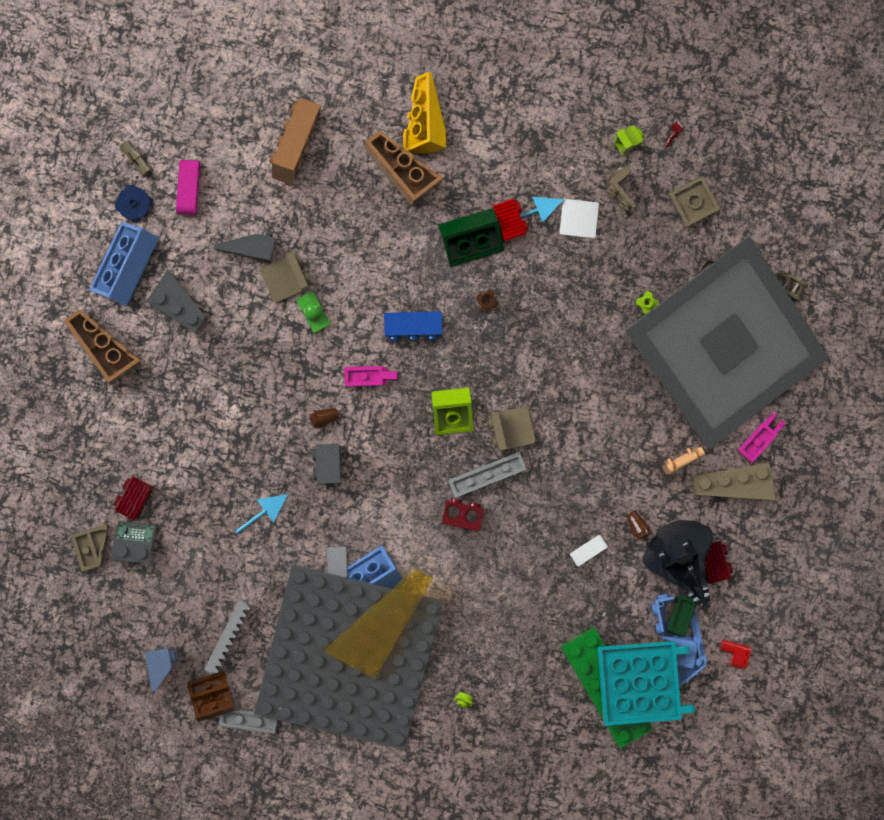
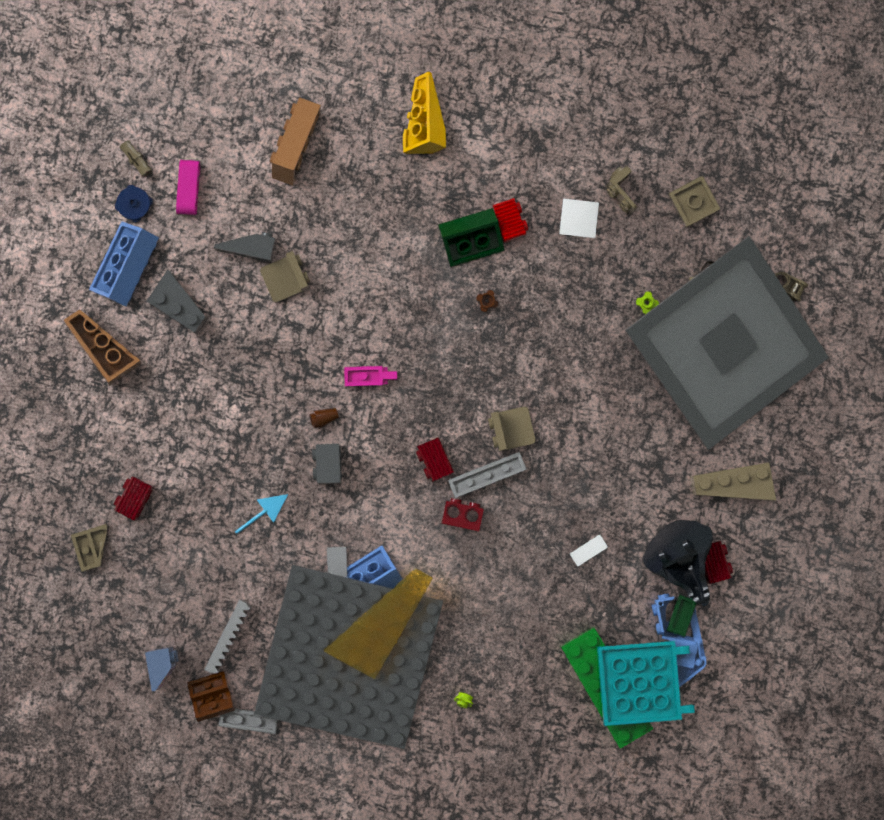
dark grey slope [111,521,157,564] -> none
bright green tile [296,291,331,334] -> none
medium nougat wedge [364,130,443,206] -> none
blue brick [384,311,442,341] -> none
lime slope [431,388,474,435] -> none
medium azure piece [520,197,564,222] -> none
lime arch [613,125,644,156] -> none
reddish brown cone [626,510,651,540] -> none
light nougat container [662,447,705,475] -> none
dark red hand [664,121,683,147] -> none
red piece [720,639,751,669] -> none
dark pink hinge [737,412,786,463] -> none
none -> dark red brick [416,437,454,482]

